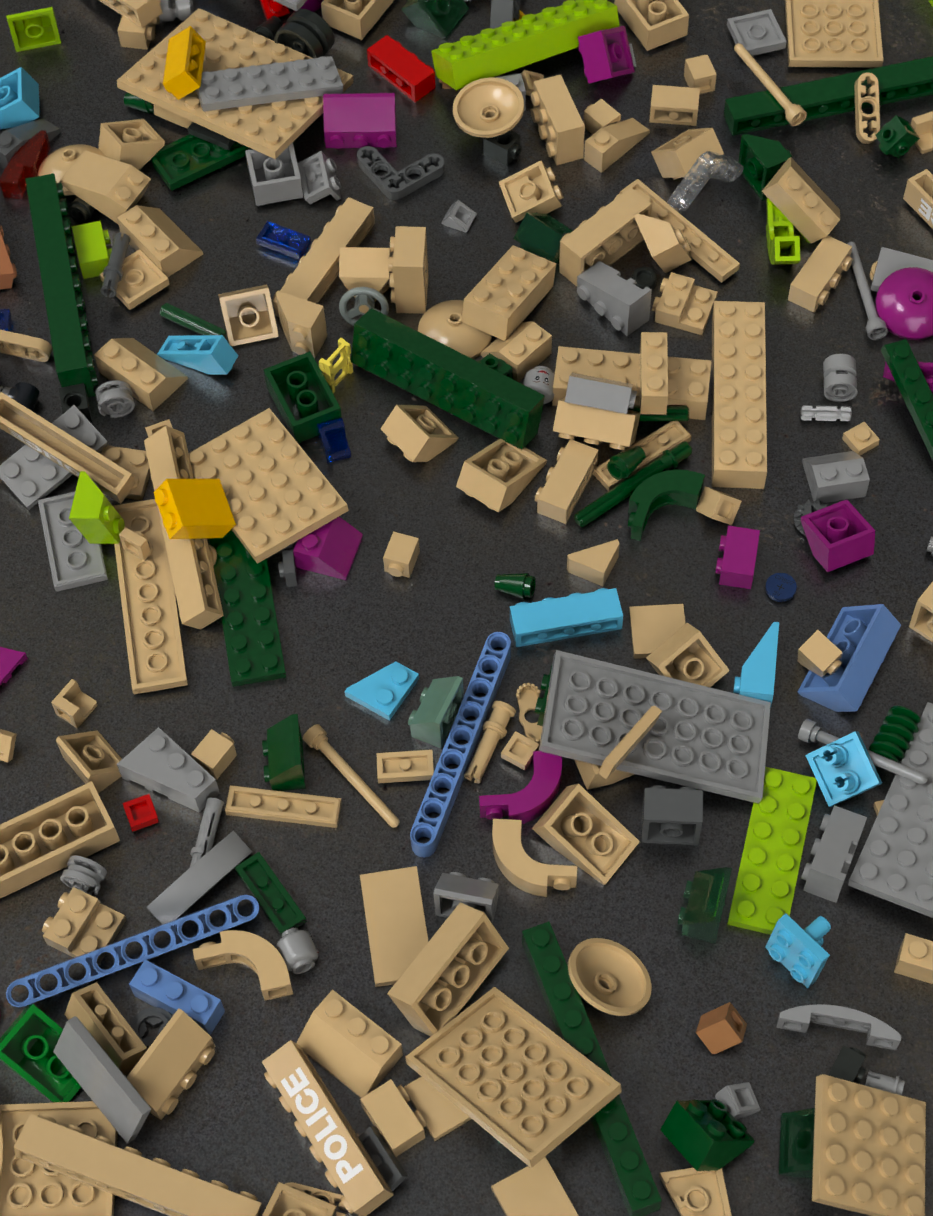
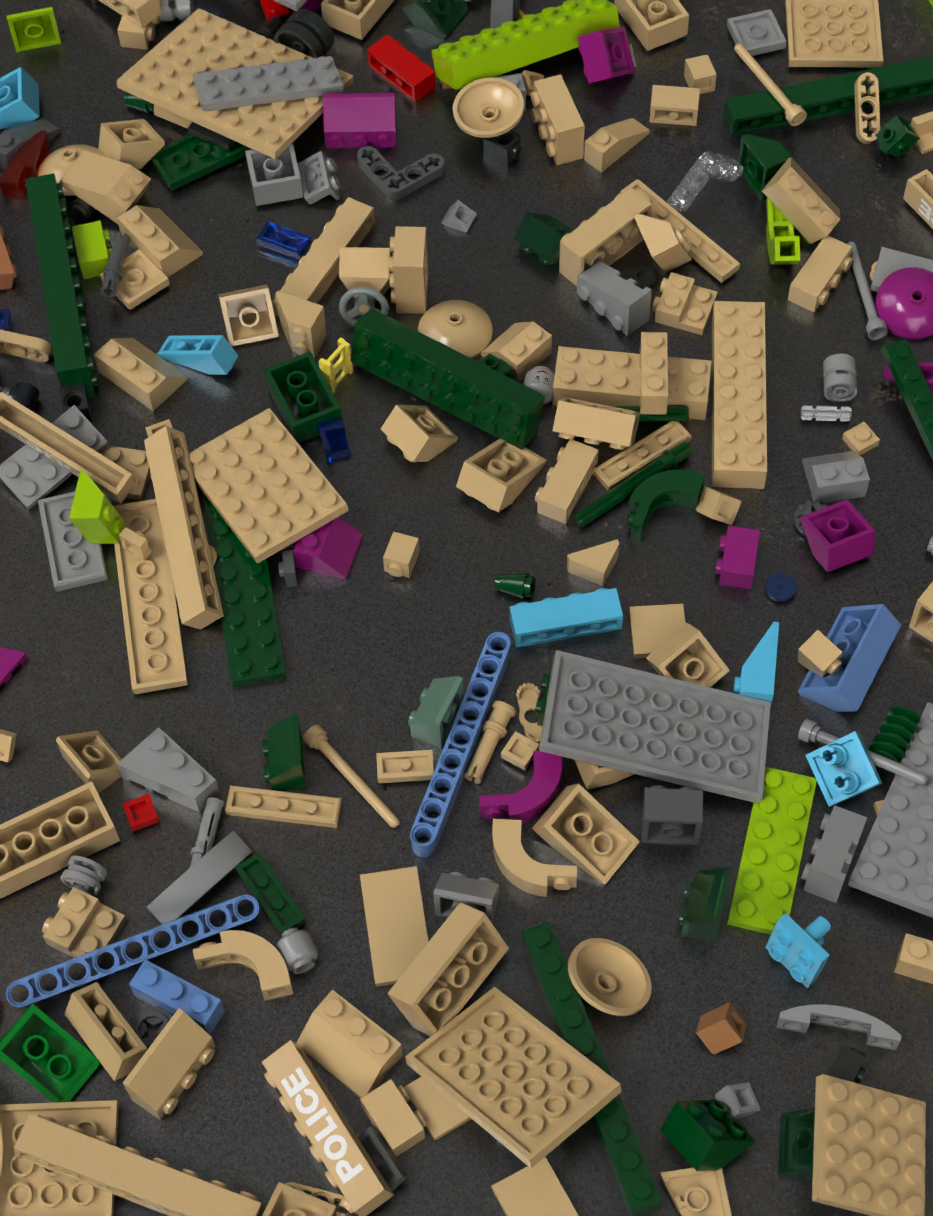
tan panel [51,679,97,729] -> none
light grey tile [53,1016,151,1144] -> none
light grey wheel [96,380,134,418] -> none
yellow brick [153,479,236,539] -> none
dark green axle [160,303,227,338] -> none
yellow brick [163,26,206,100] -> none
tan brick [191,729,237,780] -> none
medium azure wing [345,661,419,721] -> none
tan brick [462,245,556,341] -> none
tan plate [499,160,564,223] -> none
light grey brick [565,373,637,414] -> none
tan brick [584,99,621,134] -> none
tan tile [599,705,662,780] -> none
dark green cone [607,446,646,480] -> none
tan brick [651,128,724,180] -> none
light grey pin [865,1070,905,1096] -> none

